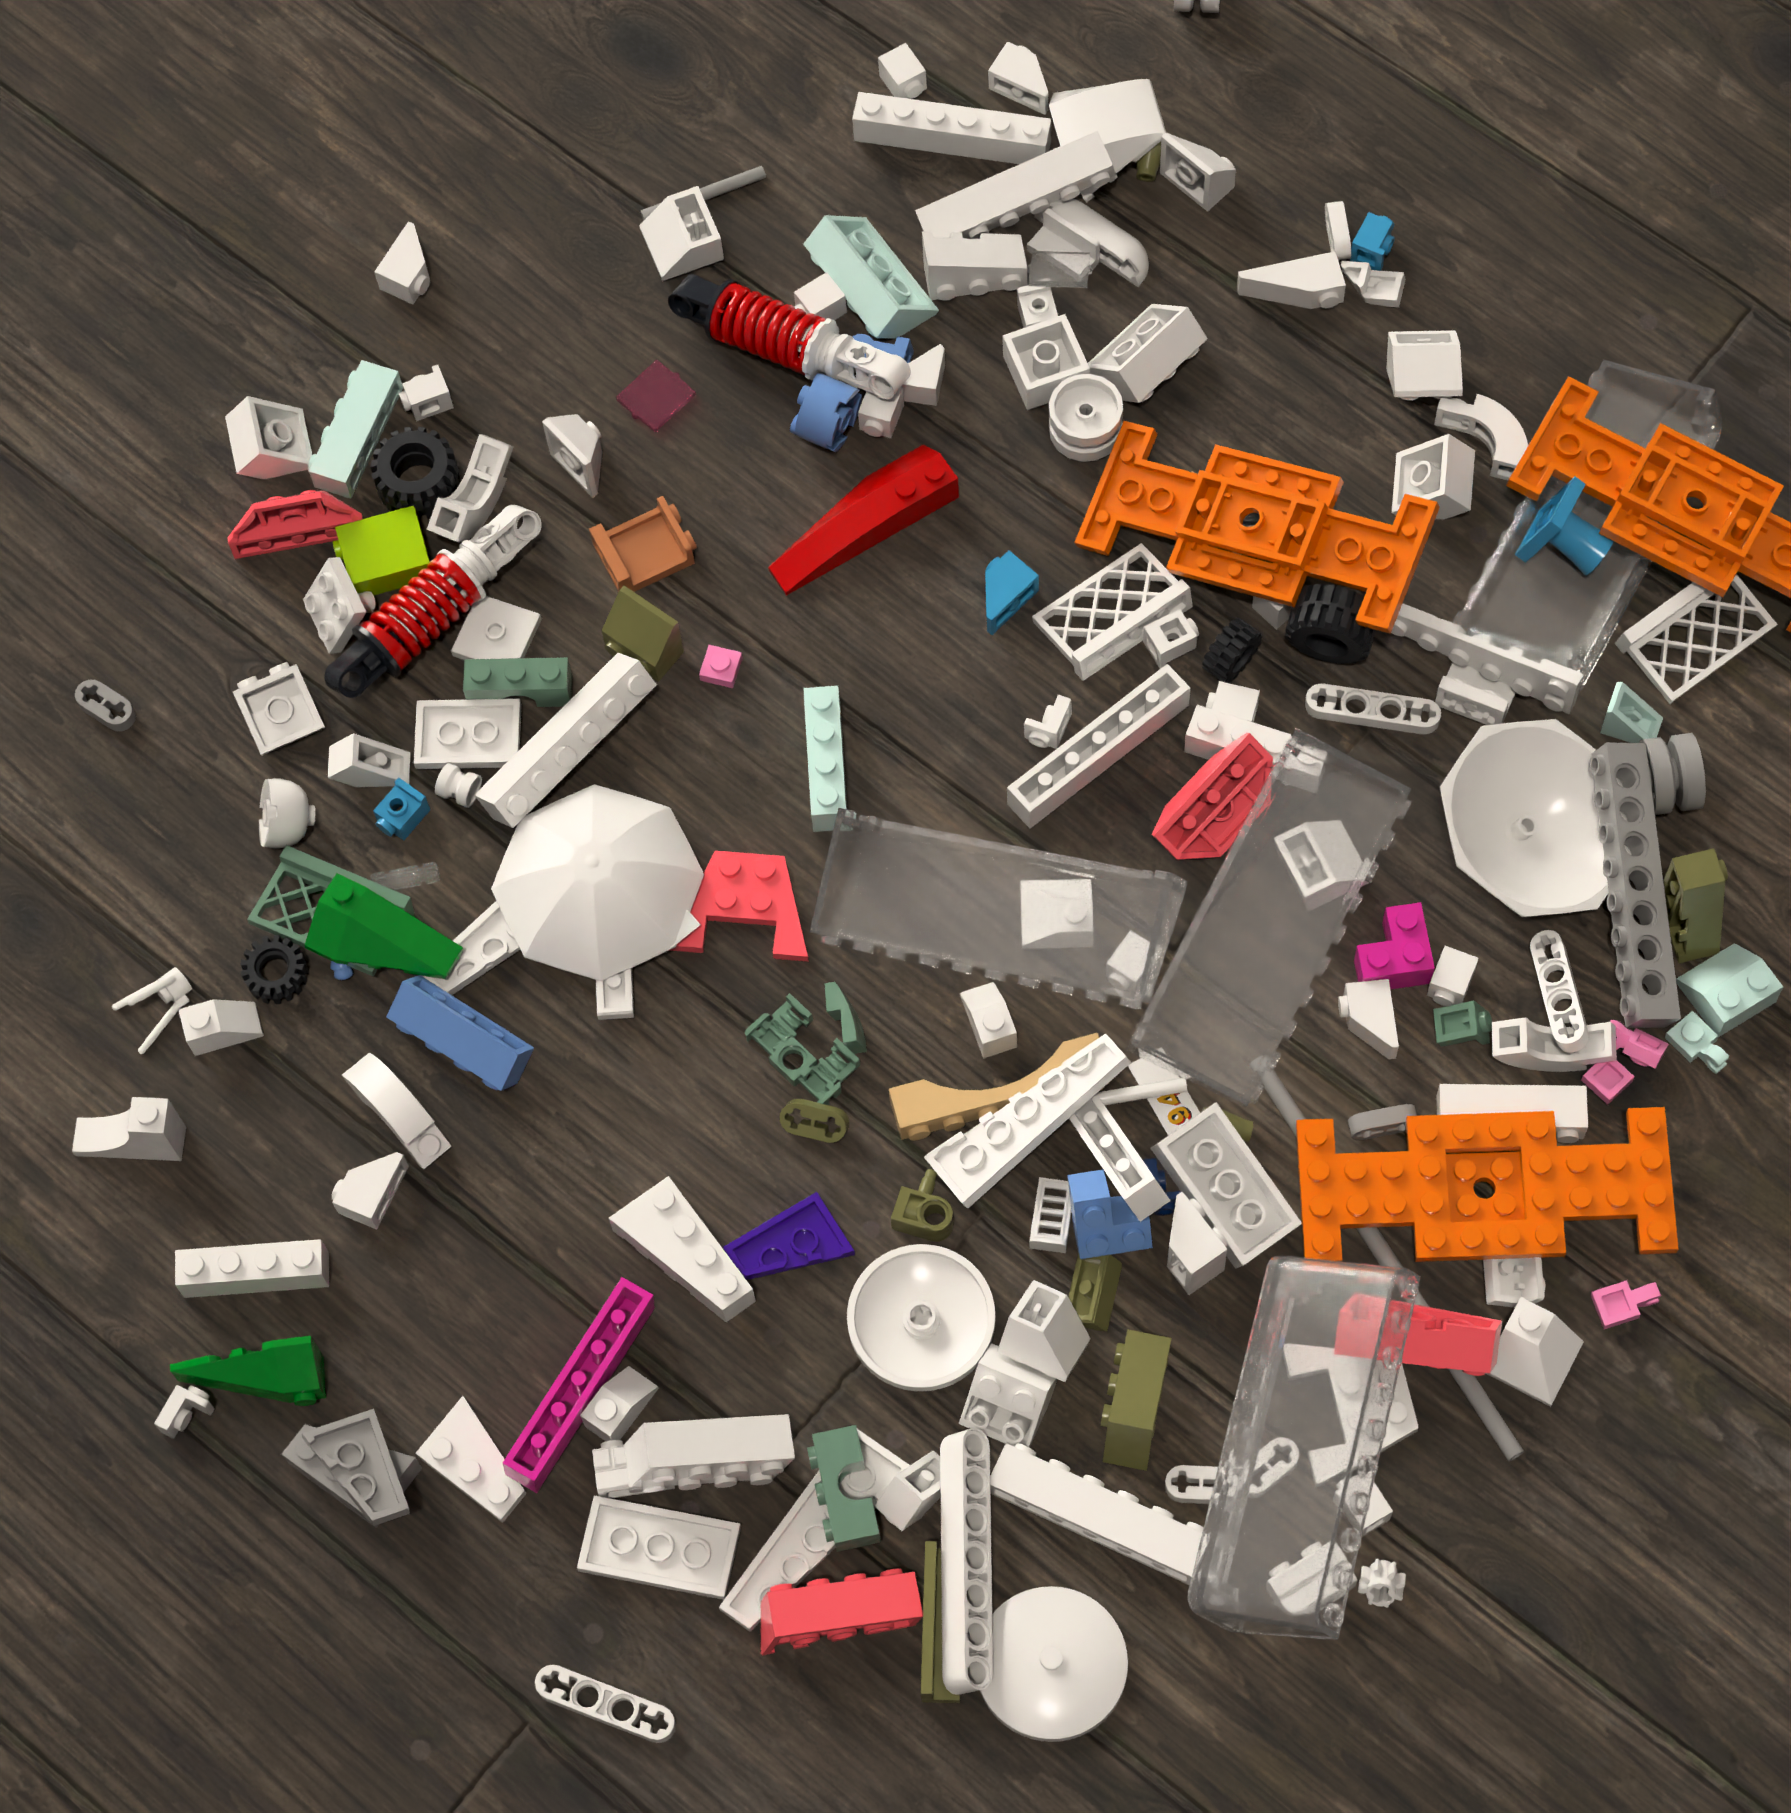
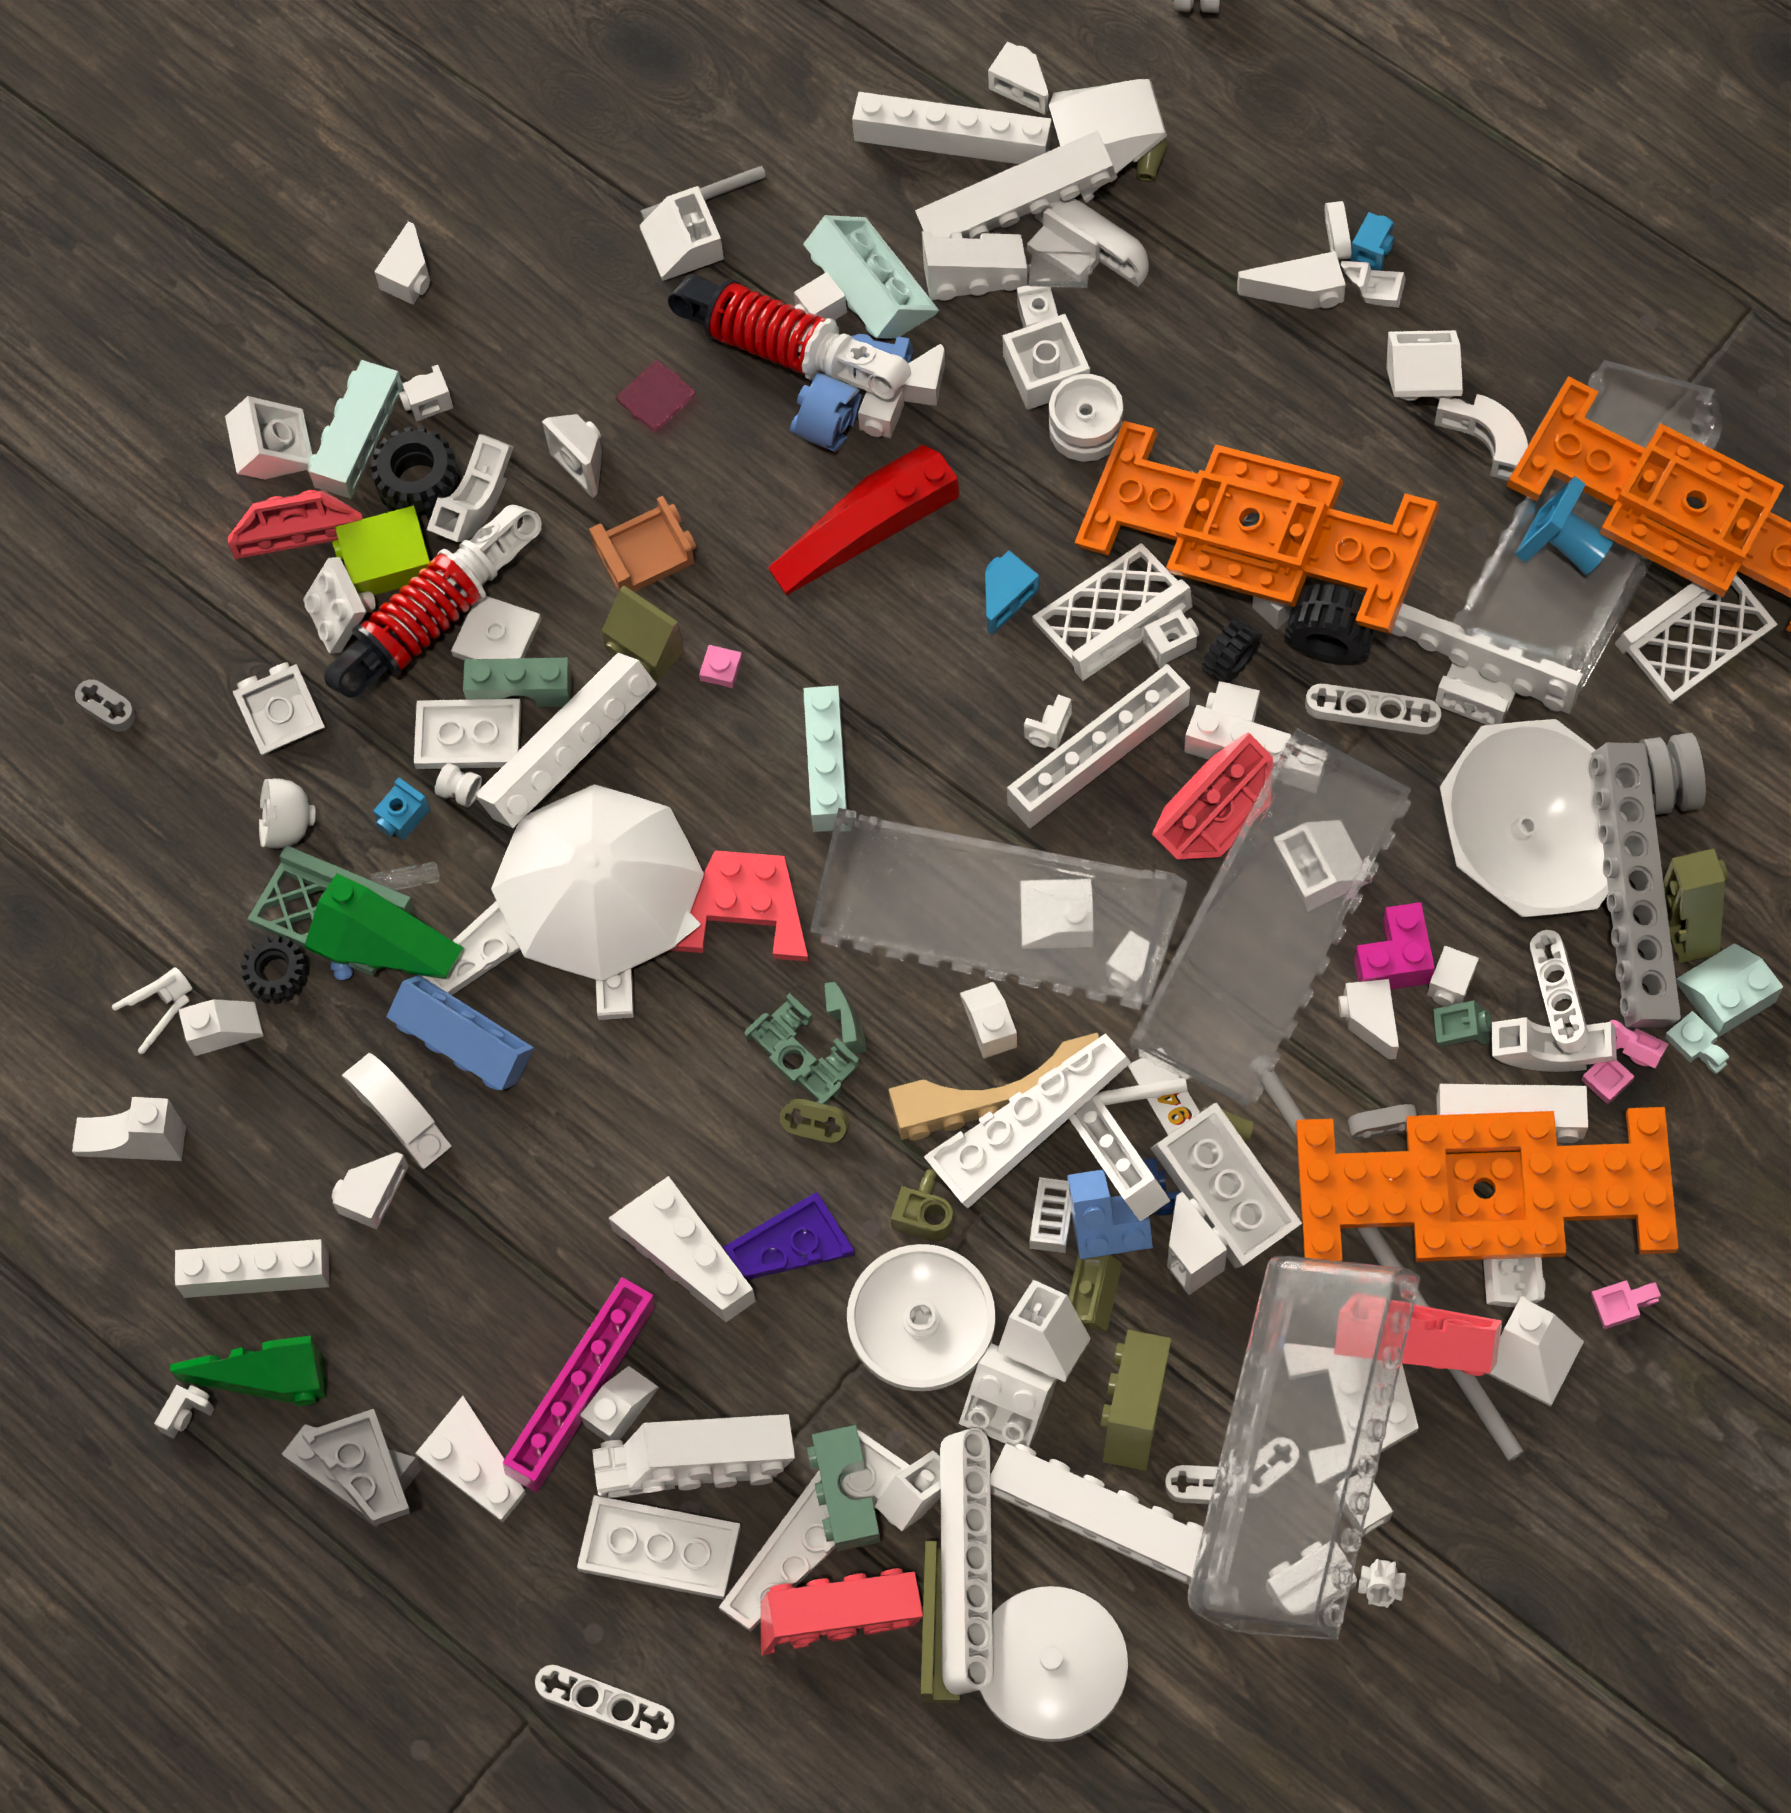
white slope [328,733,410,787] -> none
white brick [878,43,927,99] -> none
white slope [1088,304,1208,403] -> none
white slope [1160,133,1236,212] -> none
white slope [1392,434,1475,519] -> none
light aqua slope [1600,682,1663,743] -> none

